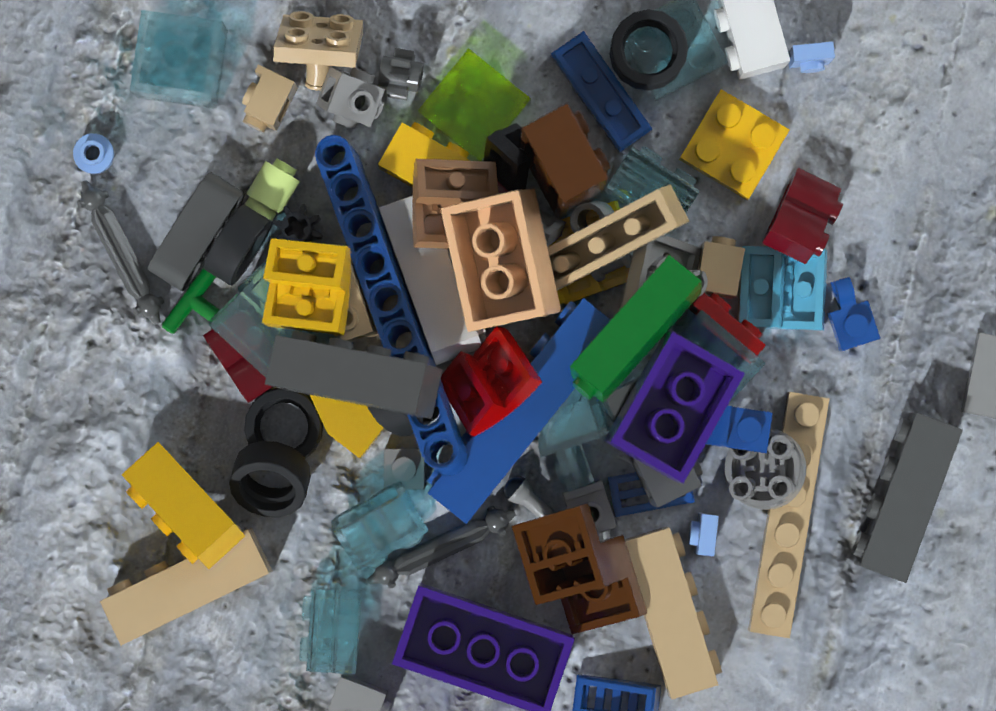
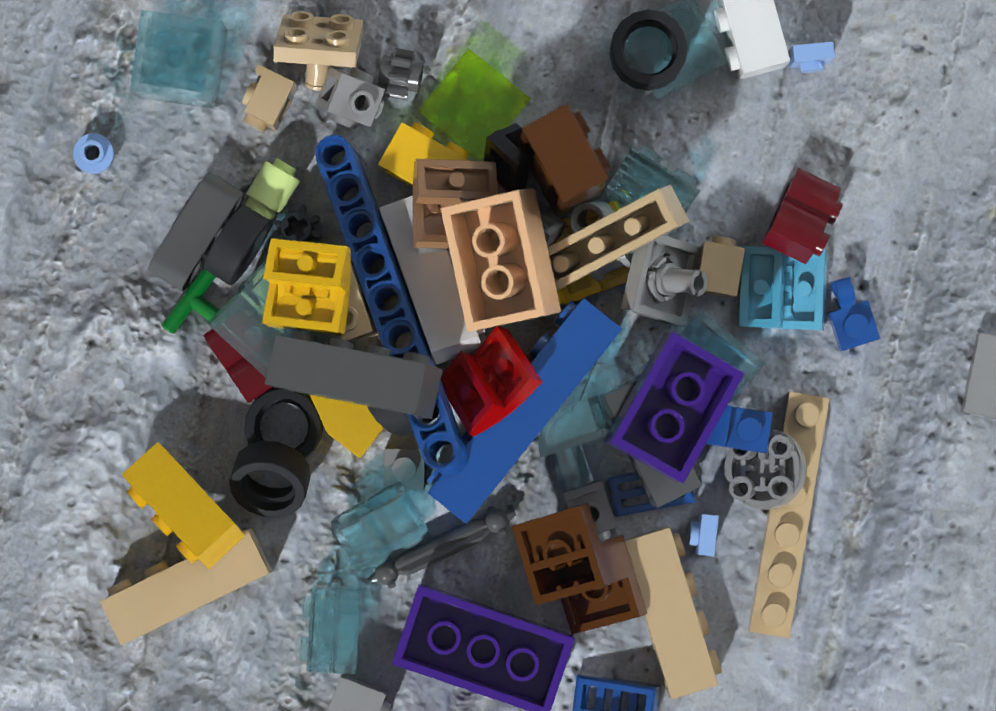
dark grey wheel [77,180,164,325] -> none
light grey piece [504,476,554,518] -> none
blue tile [550,31,653,153] -> none
green brick [570,255,702,403] -> none
yellow plate [679,89,790,200] -> none
red plate [689,292,766,360] -> none
dark grey brick [852,412,963,583] -> none

